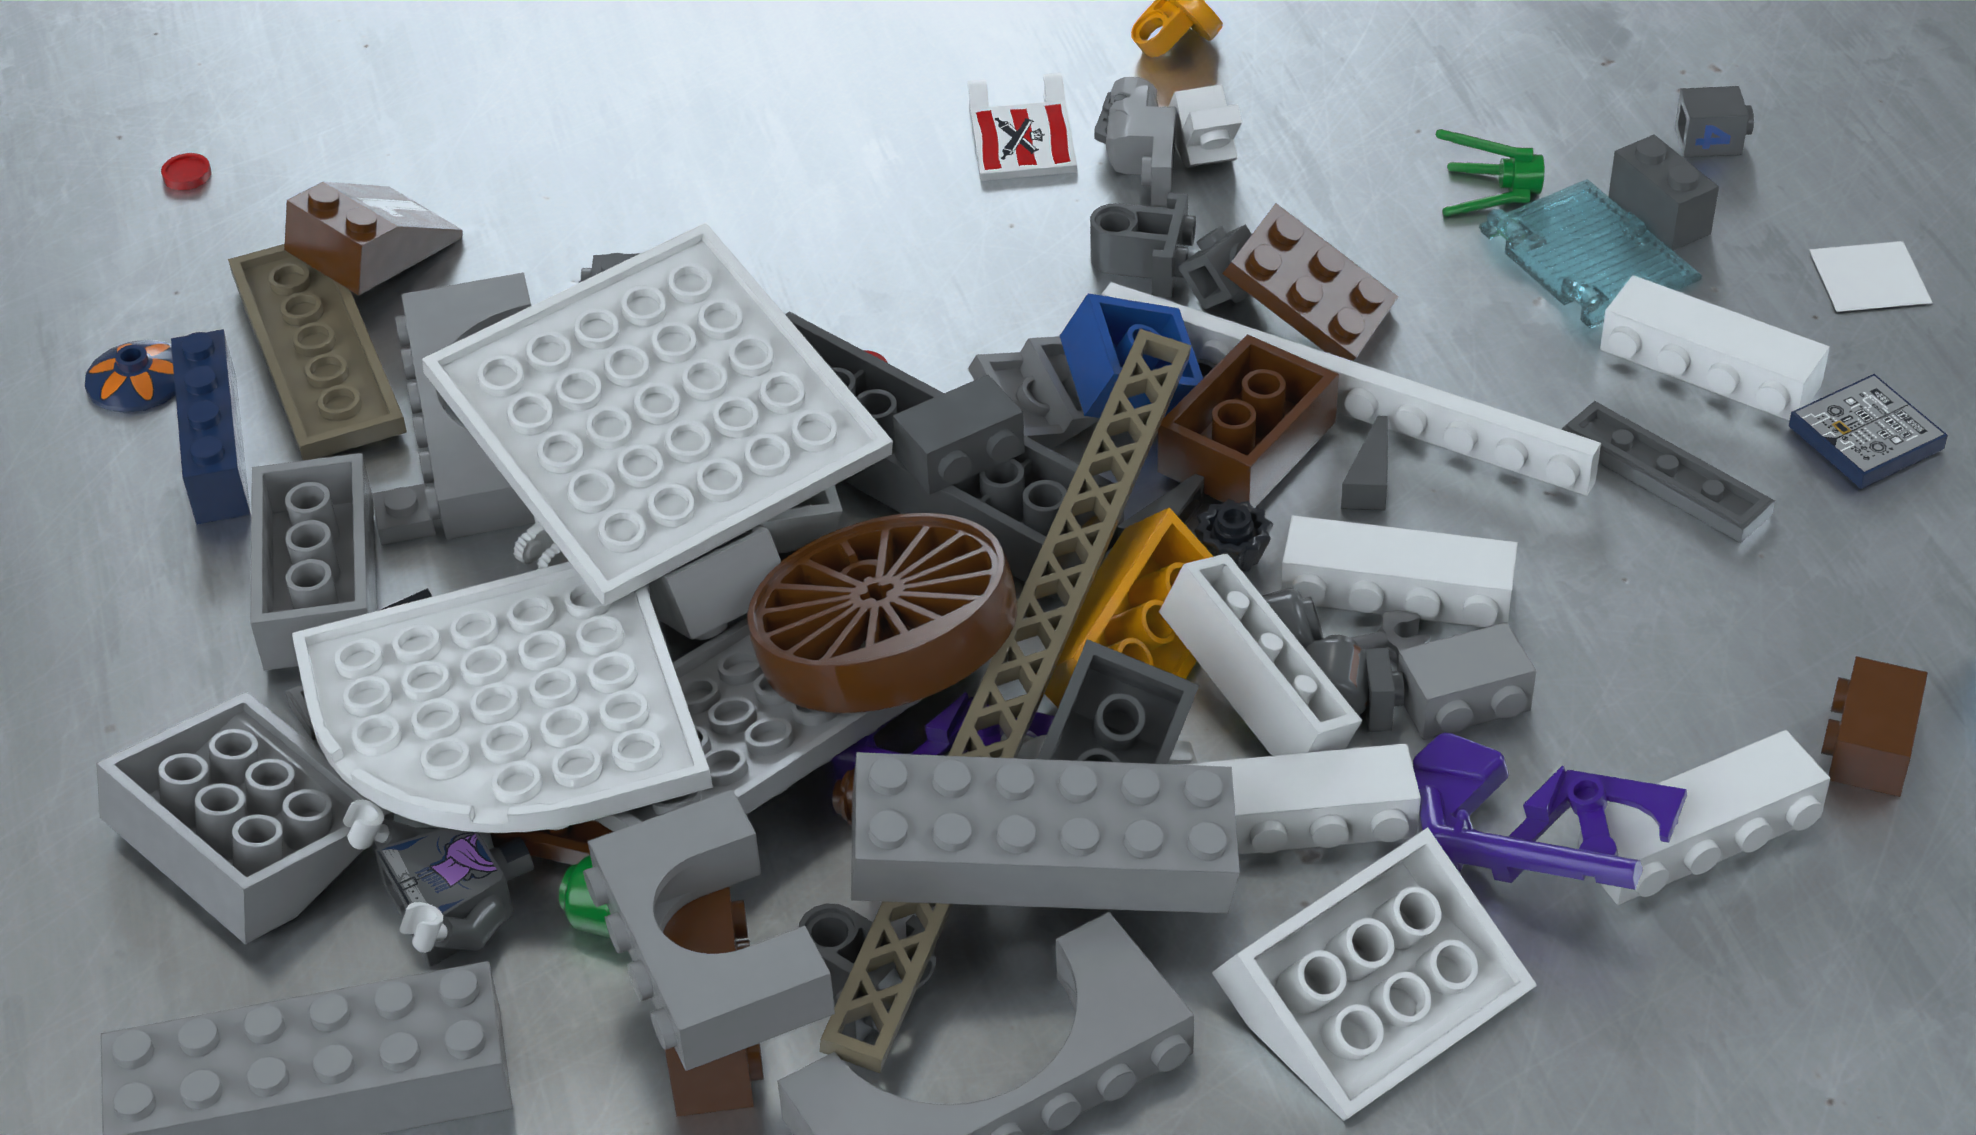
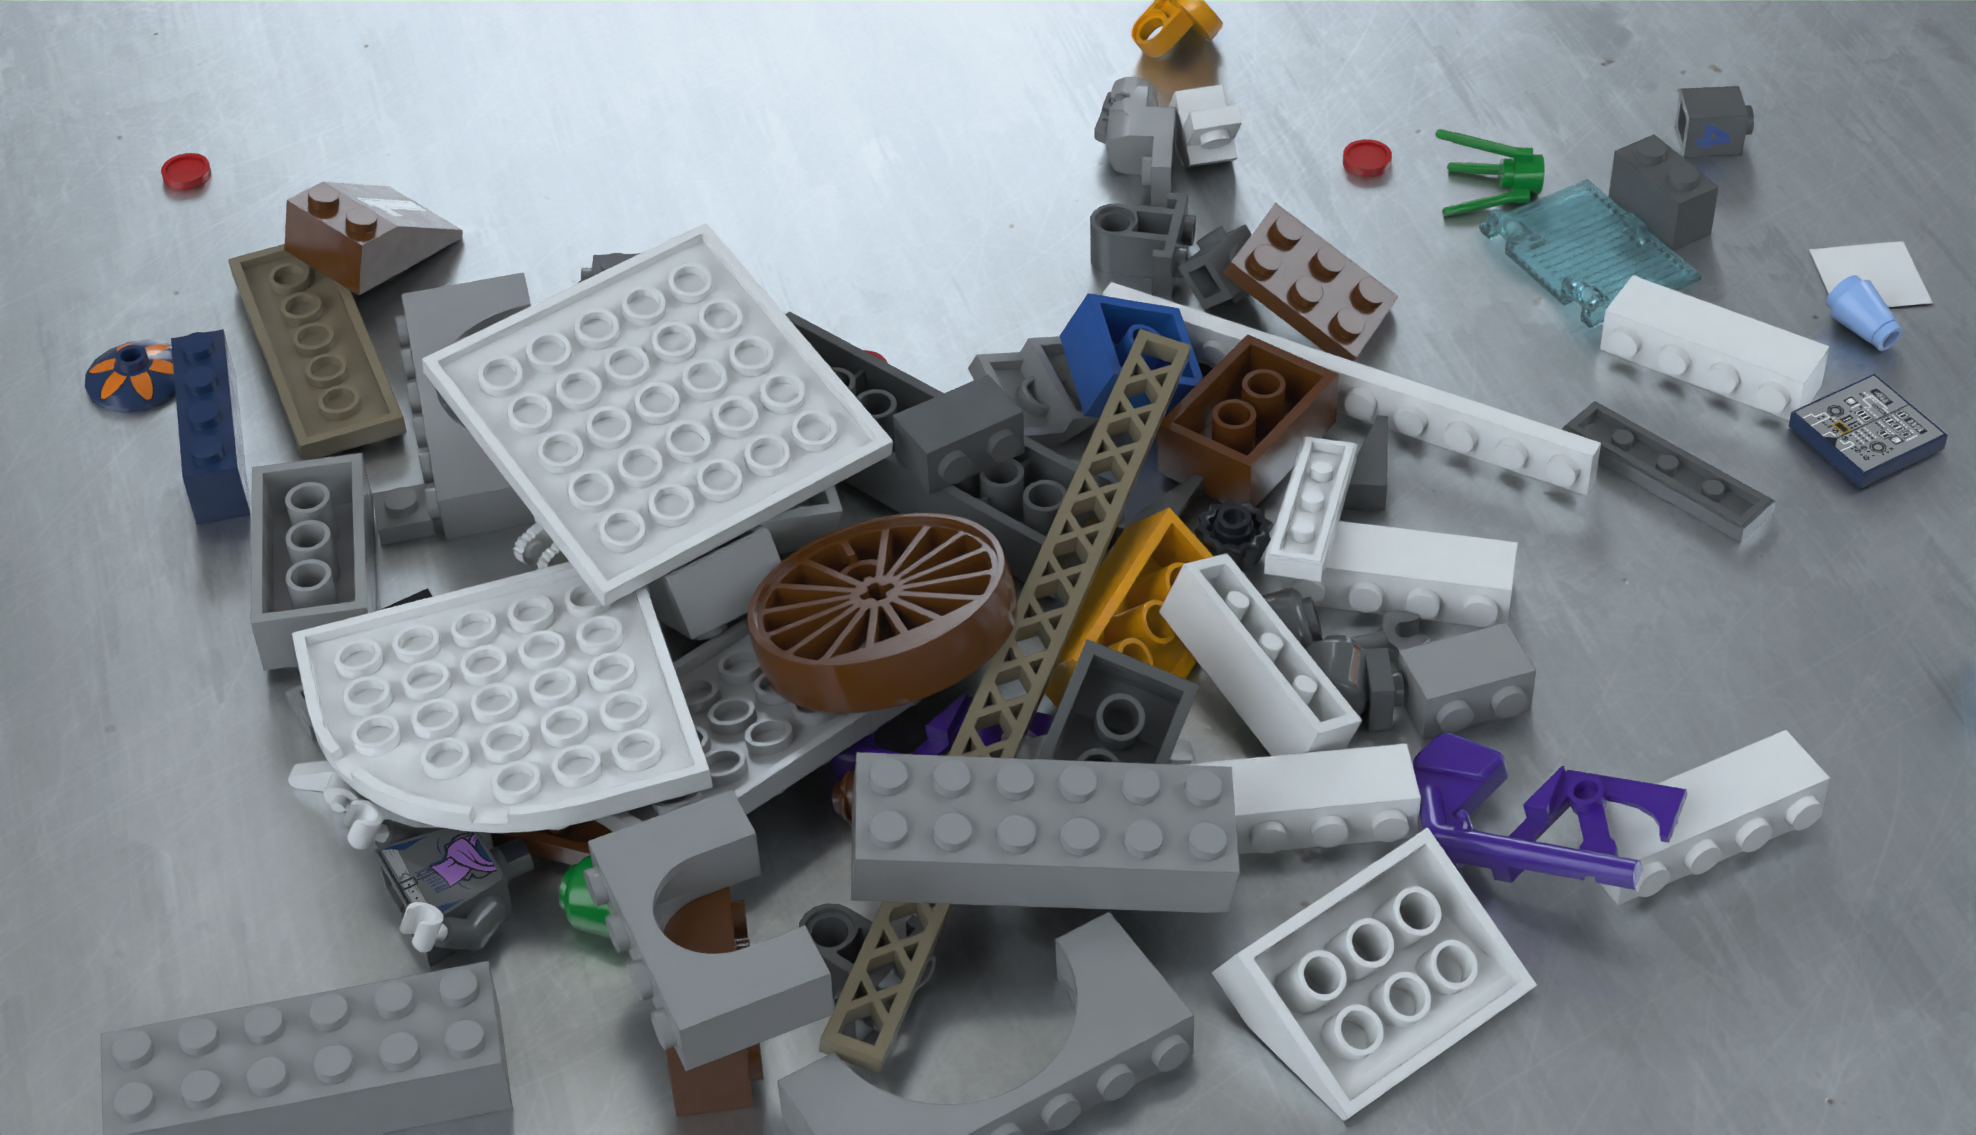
light grey slope [96,692,394,945] -> none
white flag [967,73,1077,181] -> none
reddish brown brick [1821,656,1928,797] -> none
none -> white tile [1264,436,1358,582]
none -> red piece [1342,139,1392,177]
none -> light blue cone [1826,275,1904,351]

